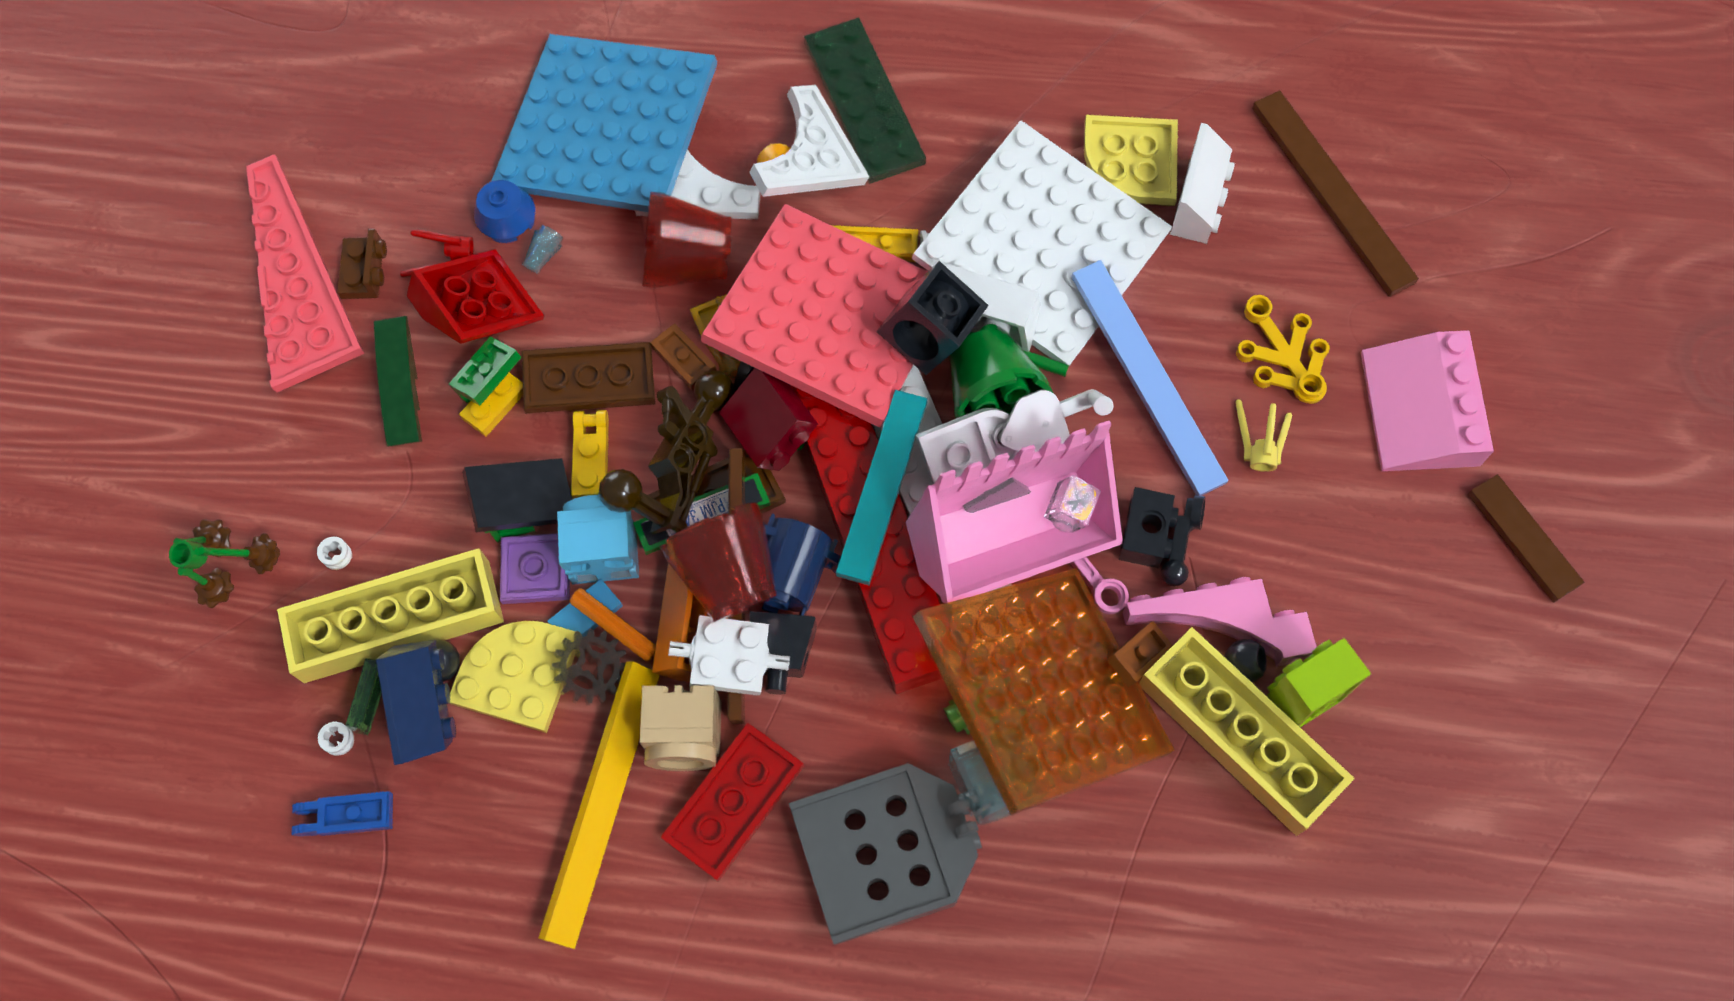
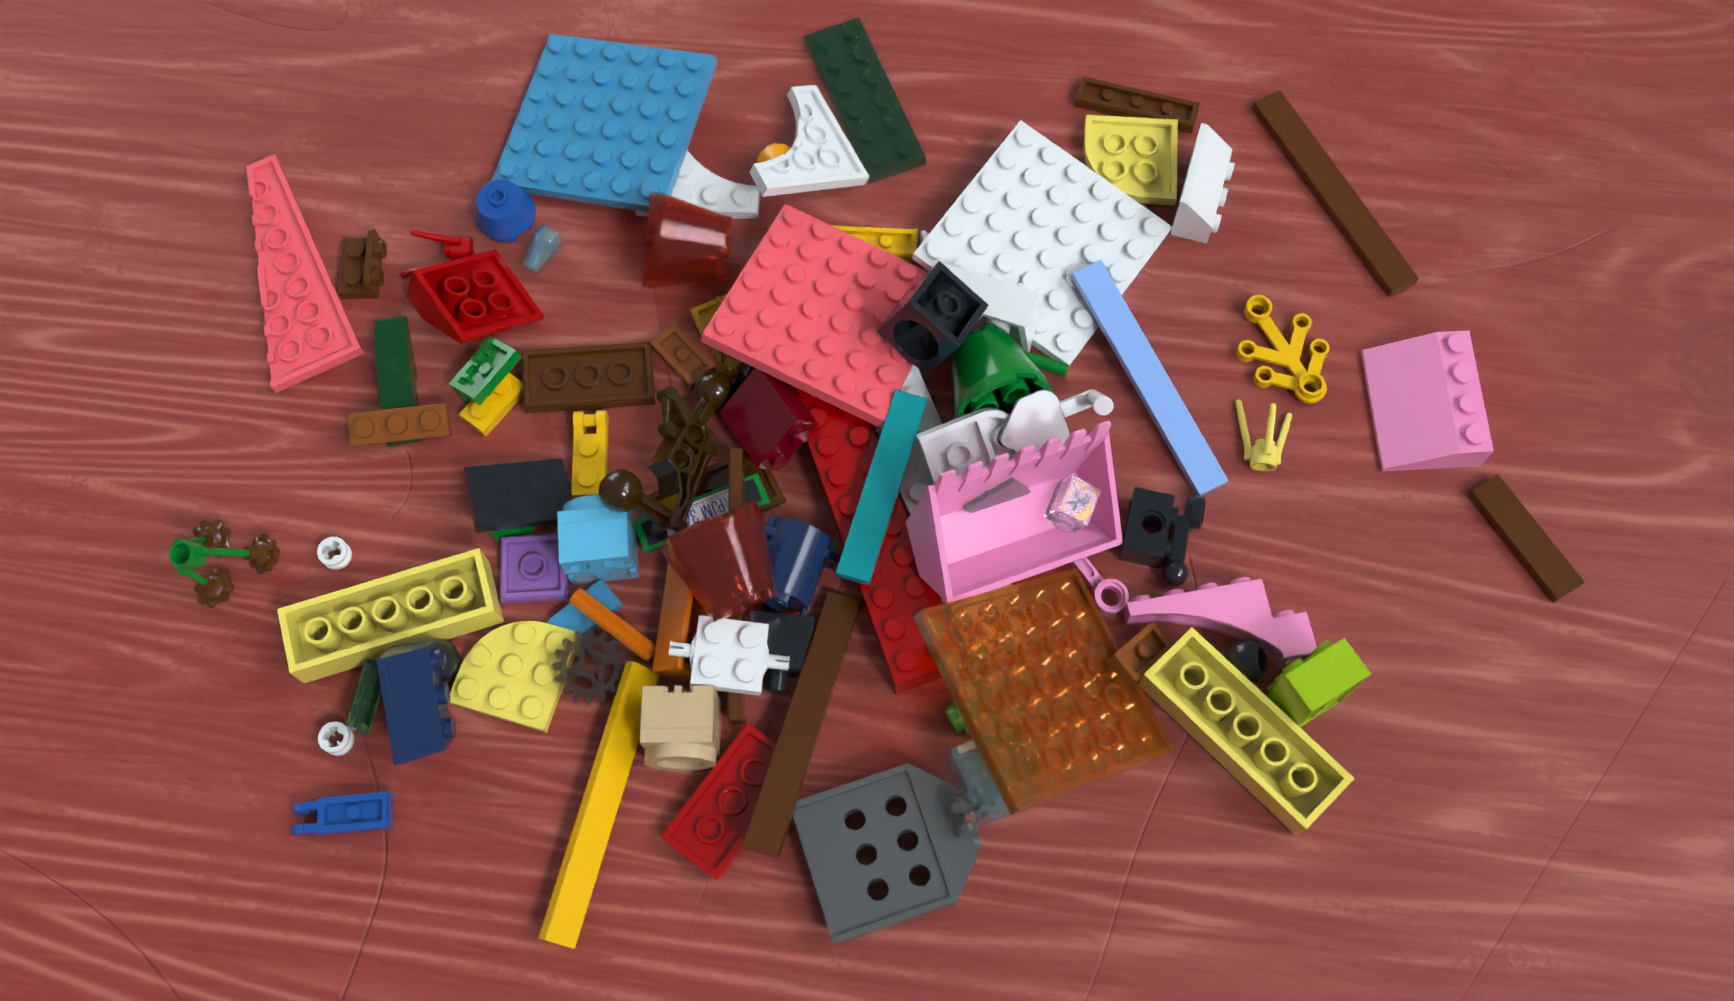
none -> dark orange plate [347,403,452,447]
none -> reddish brown tile [742,591,861,859]
none -> reddish brown tile [1074,76,1200,134]

